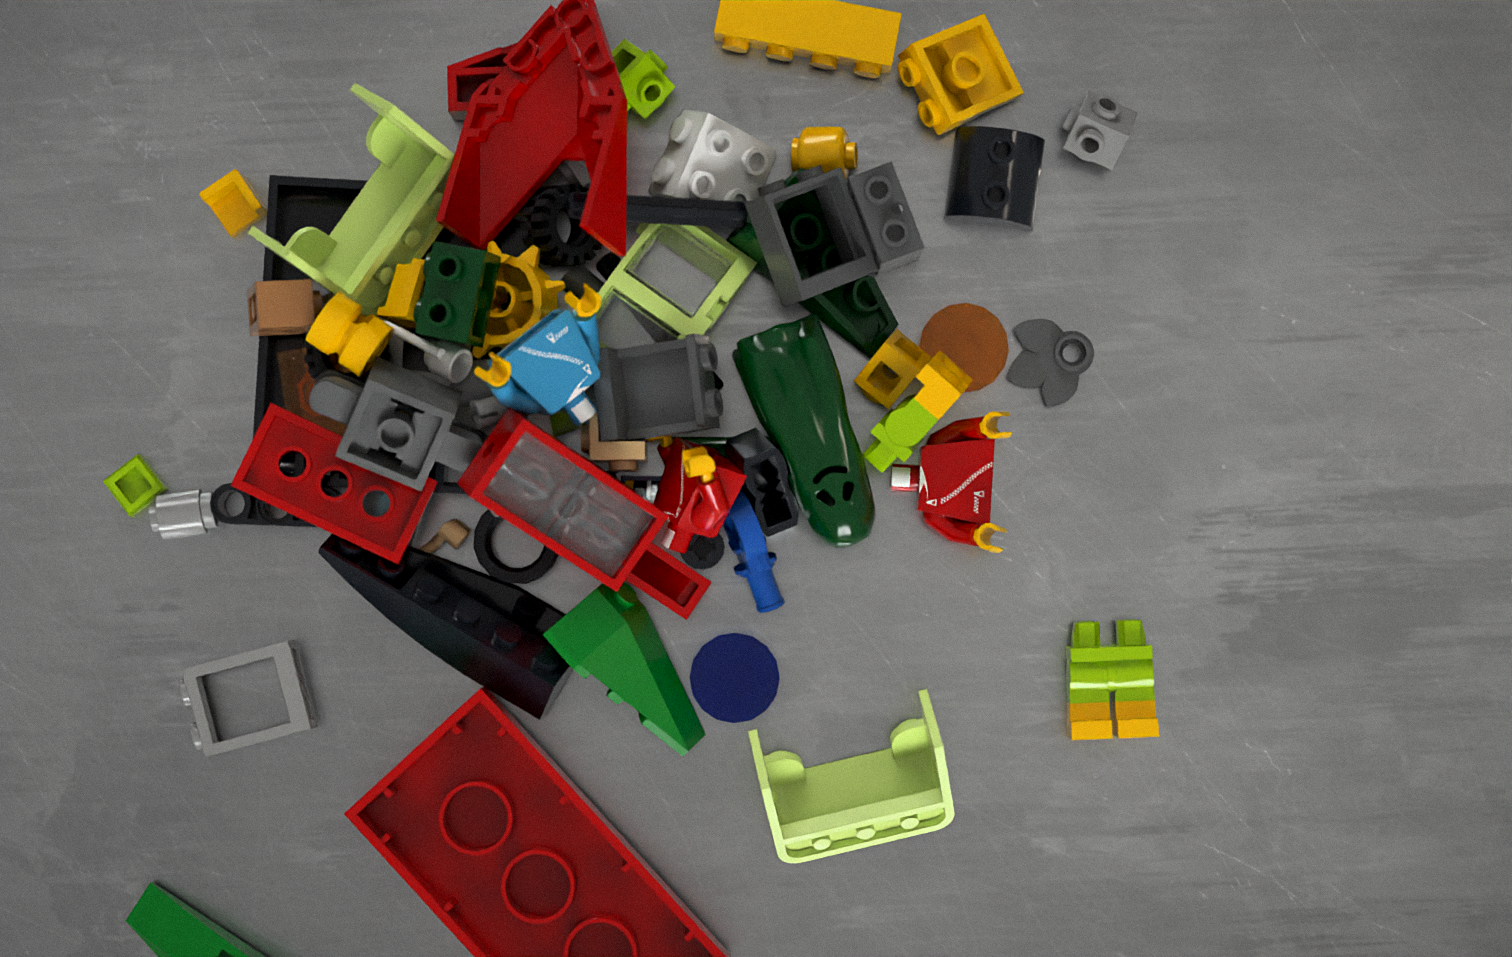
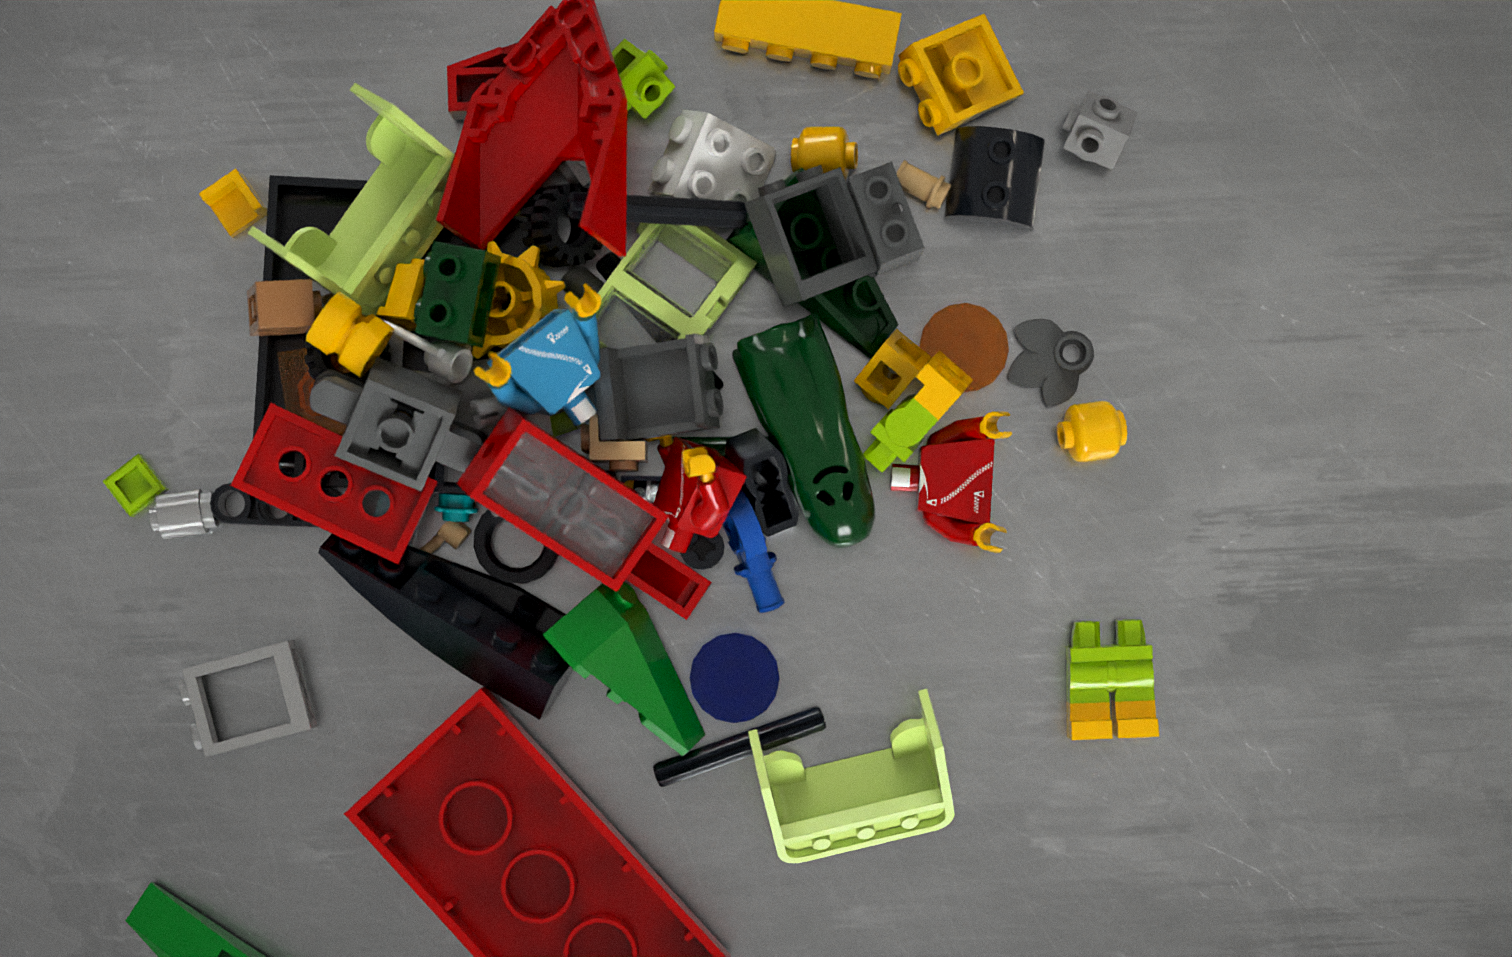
none -> teal plate [434,493,479,522]
none -> black axle [653,707,826,787]
none -> tan pin [896,160,951,209]
none -> yellow head [1057,401,1127,462]

